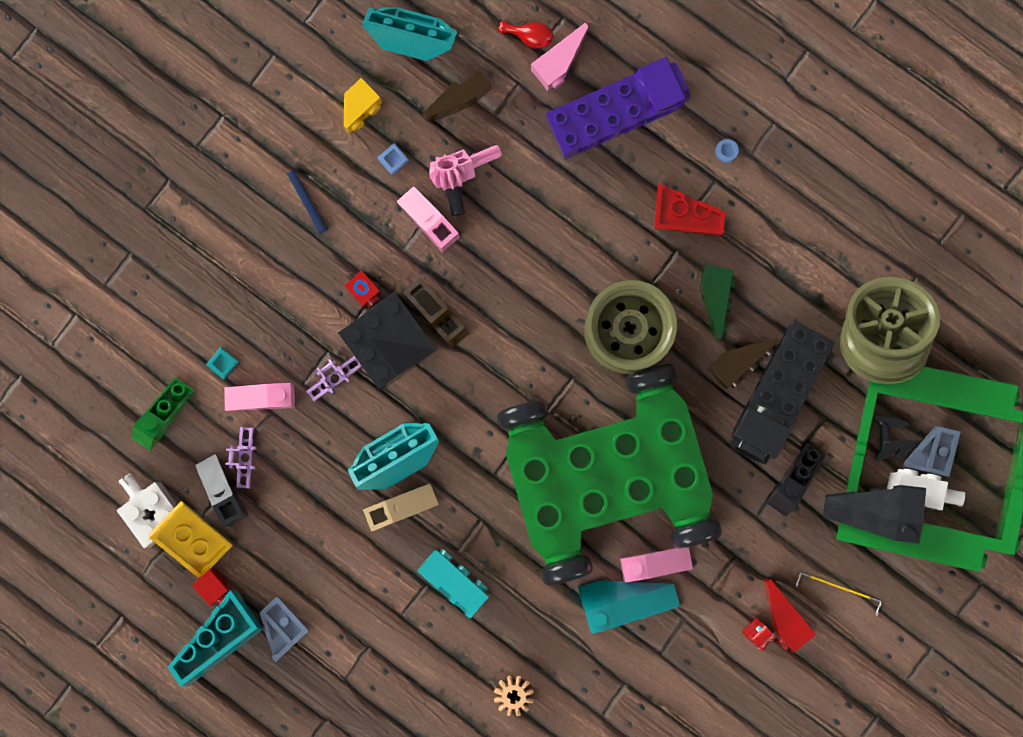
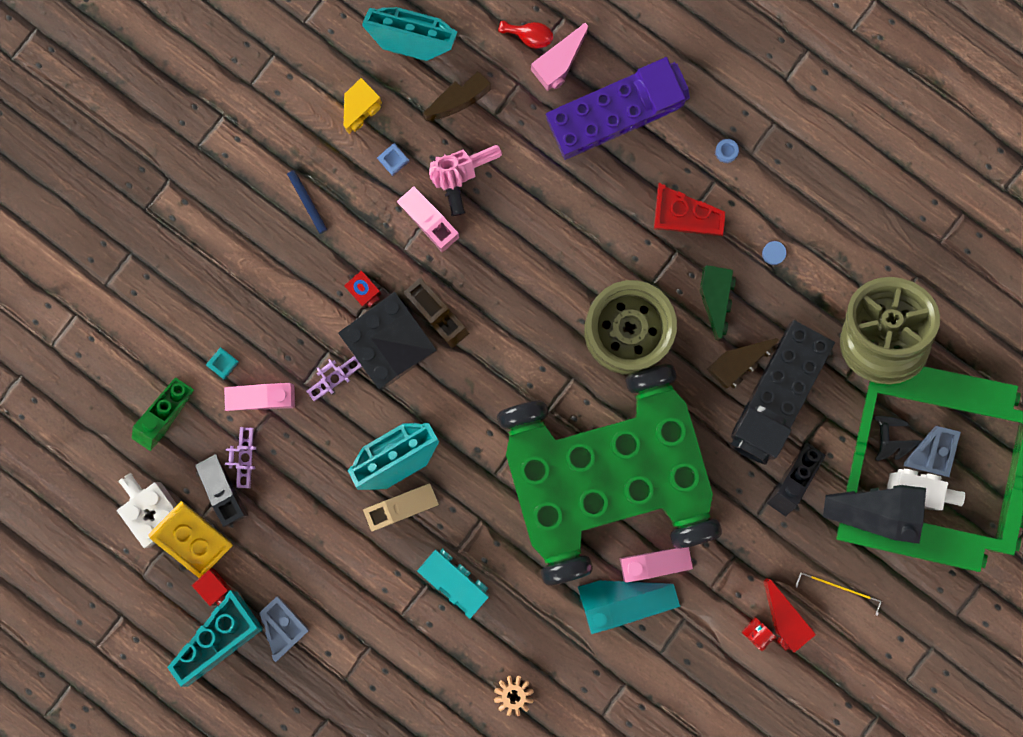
none -> medium blue tile [762,241,786,265]

